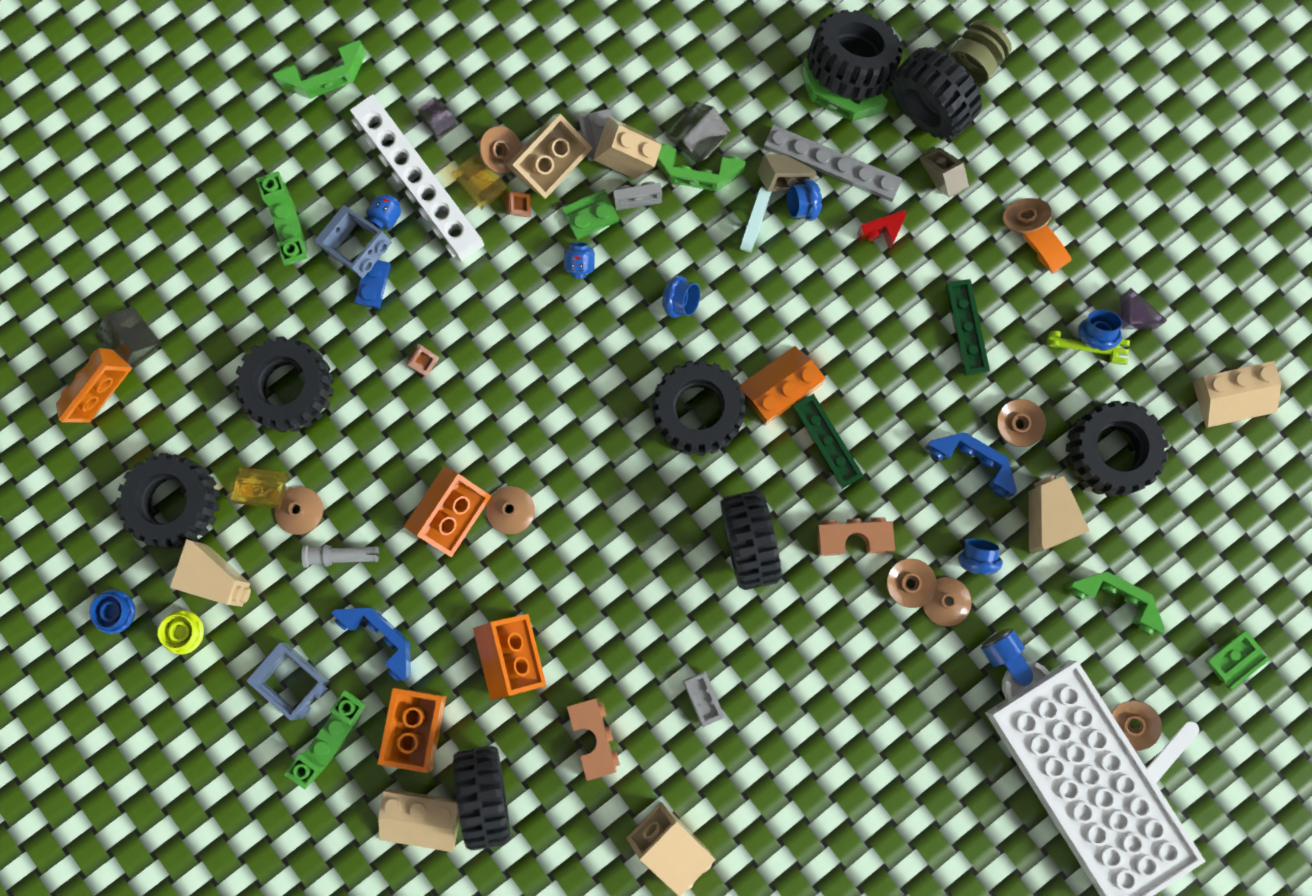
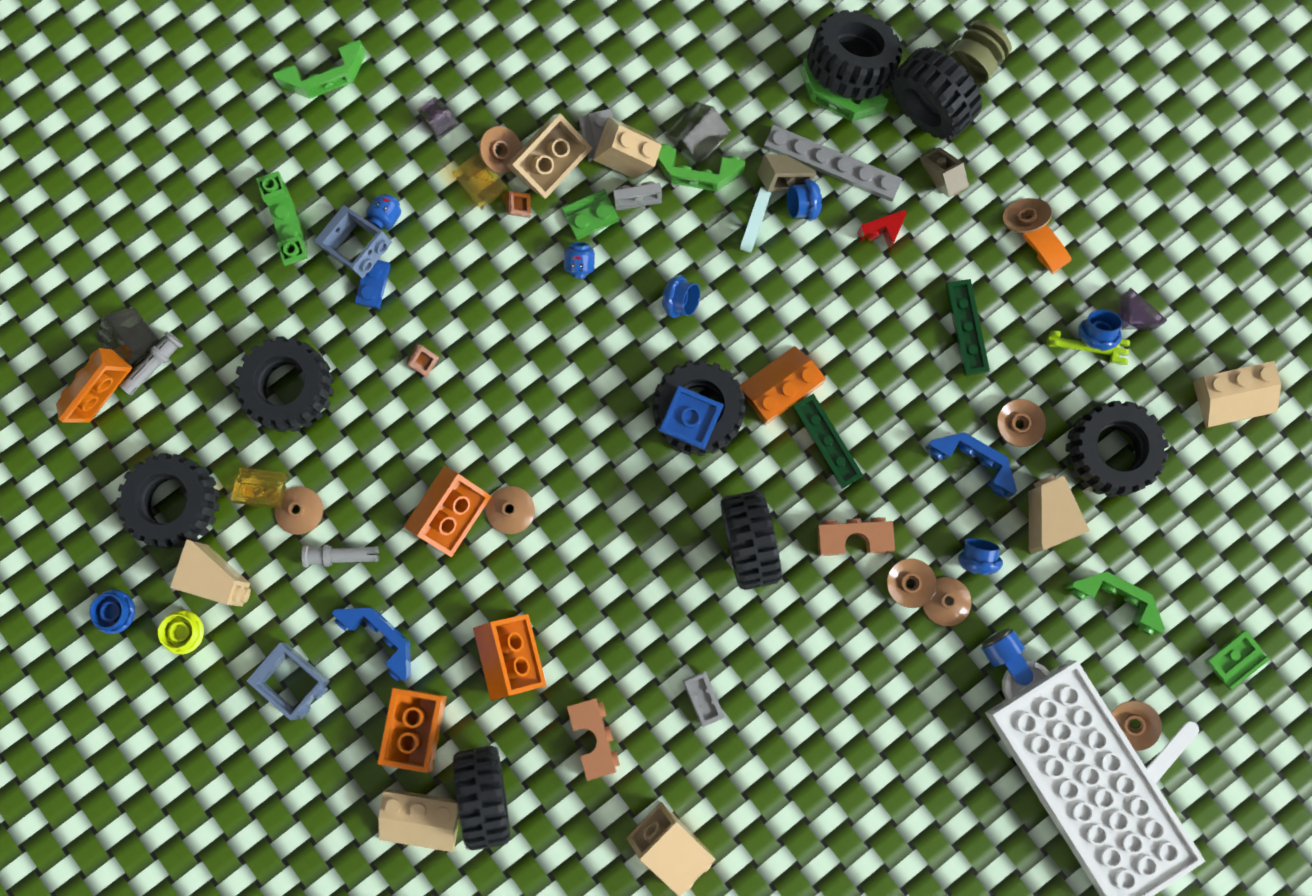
bright green slope [285,690,366,790] -> none
white brick [350,94,484,261] -> none
none -> light grey pin [119,331,184,396]
none -> blue tile [659,385,724,451]

